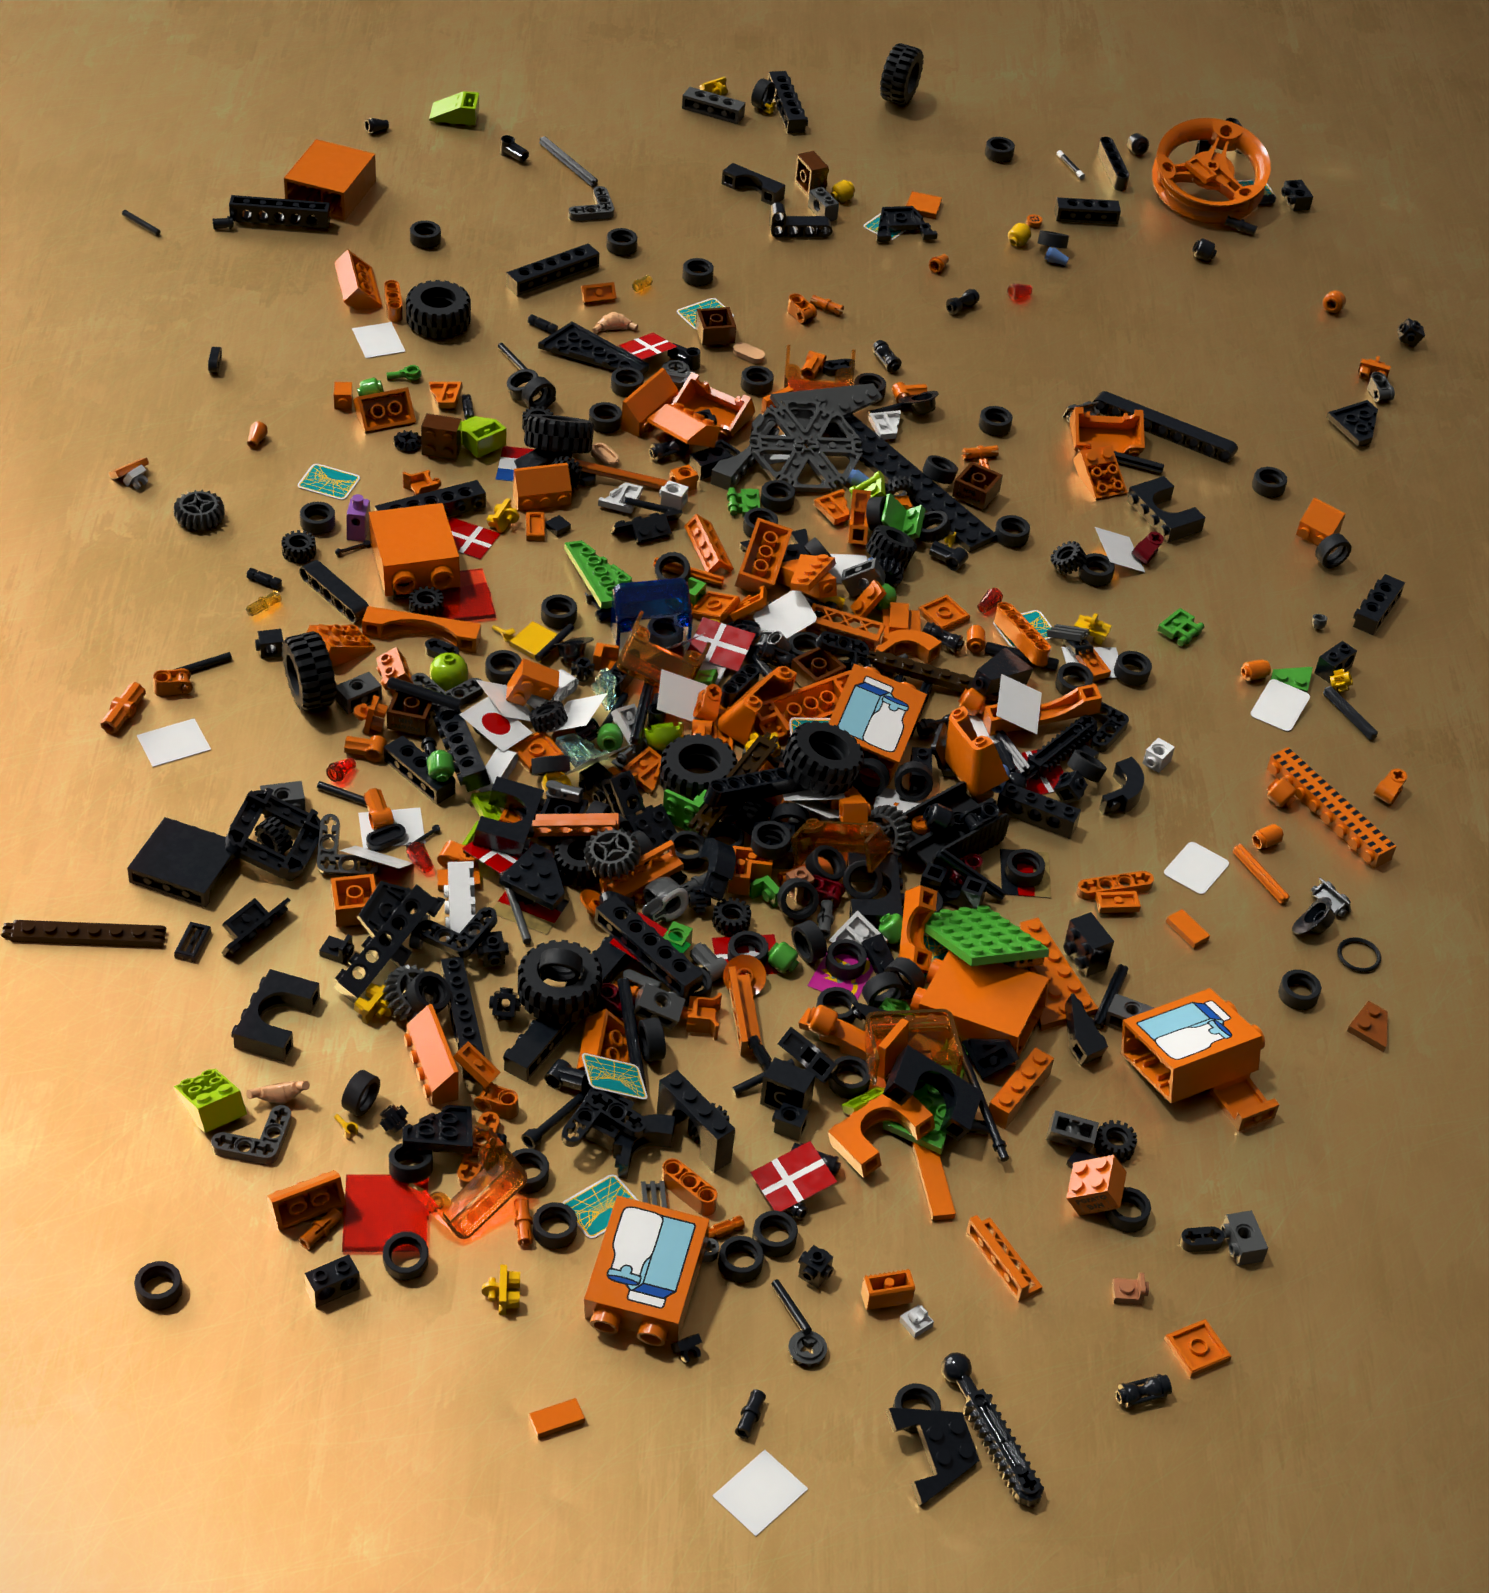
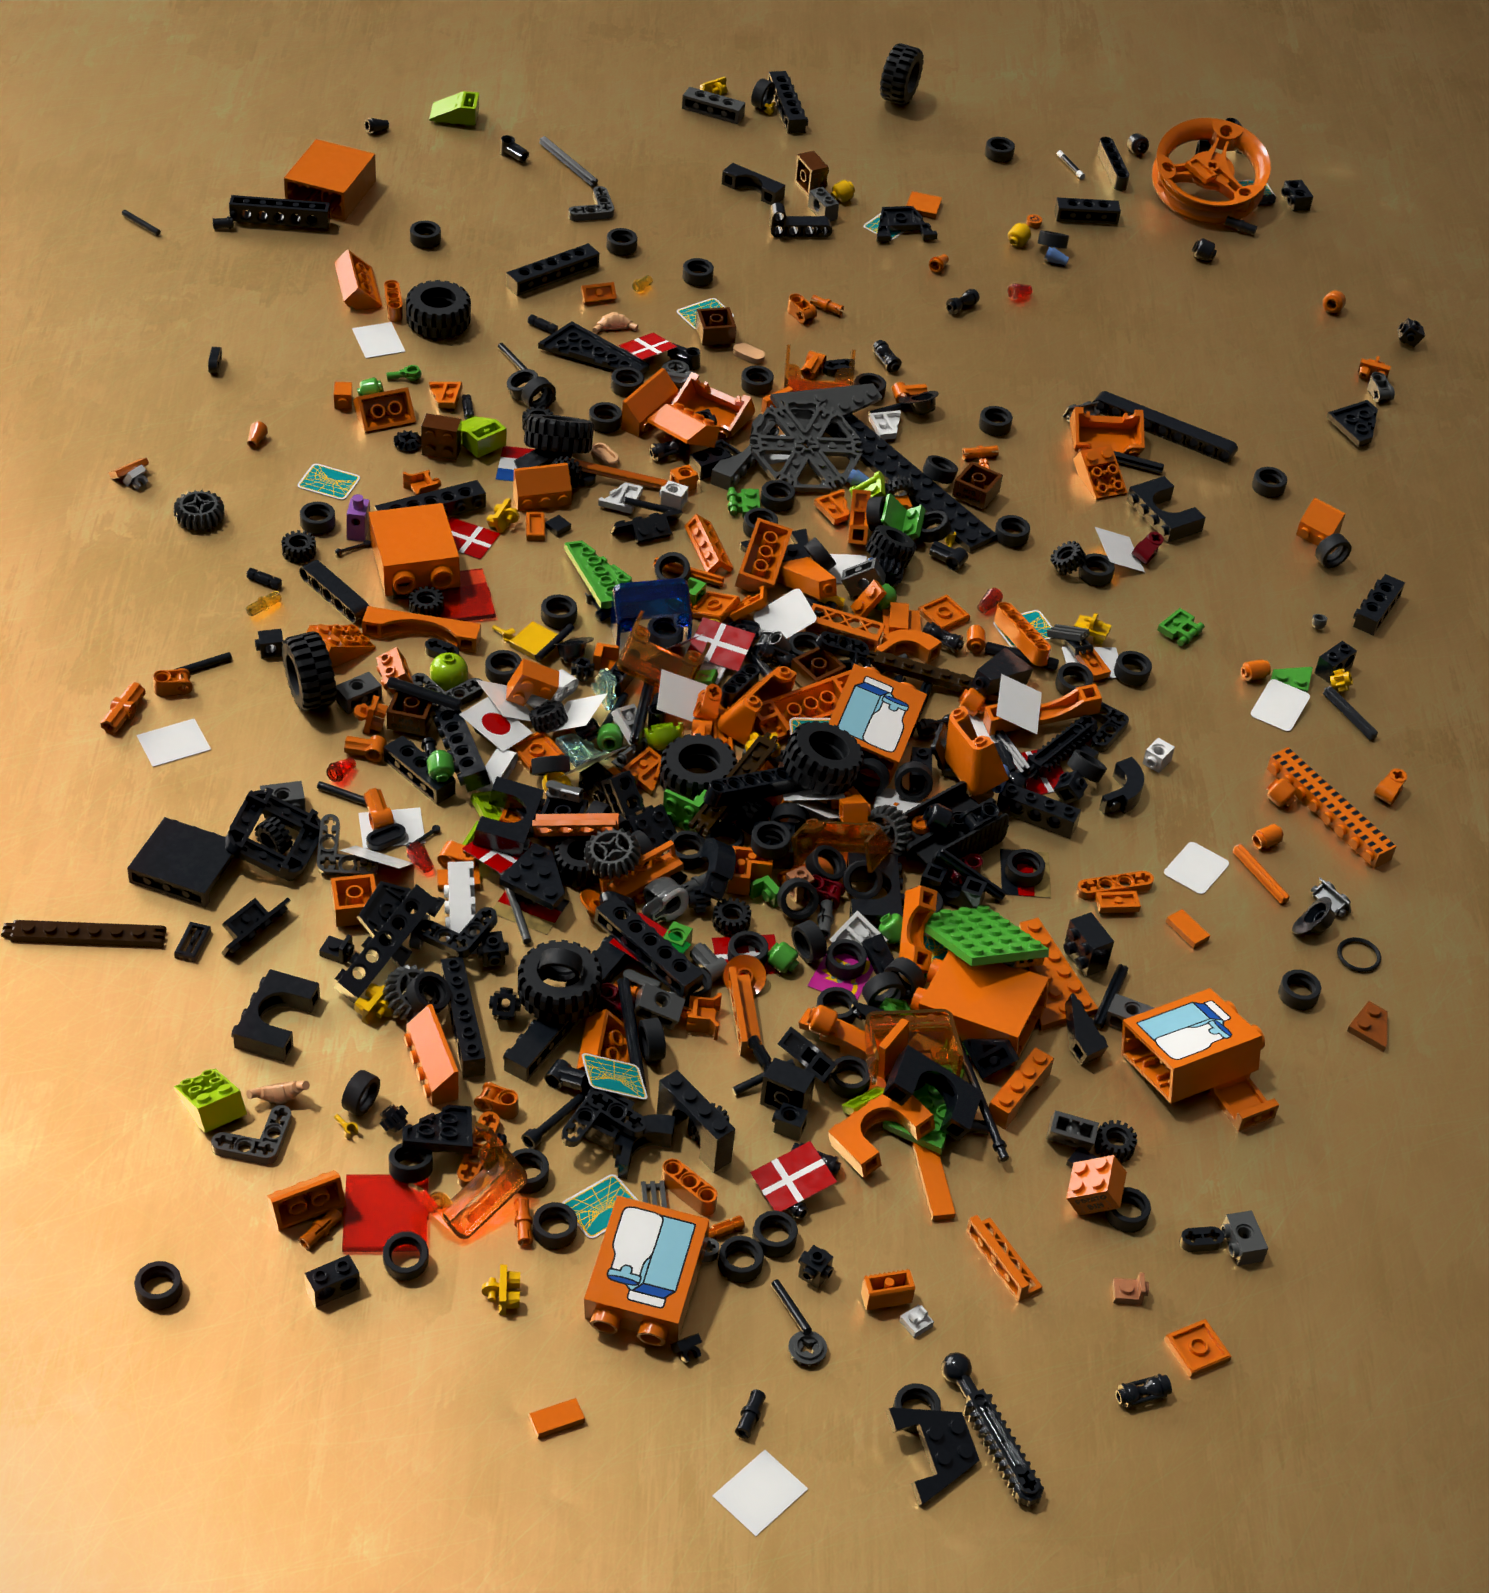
orange plate [453,1041,501,1088] -> none
orange wing [791,554,836,592] -> none

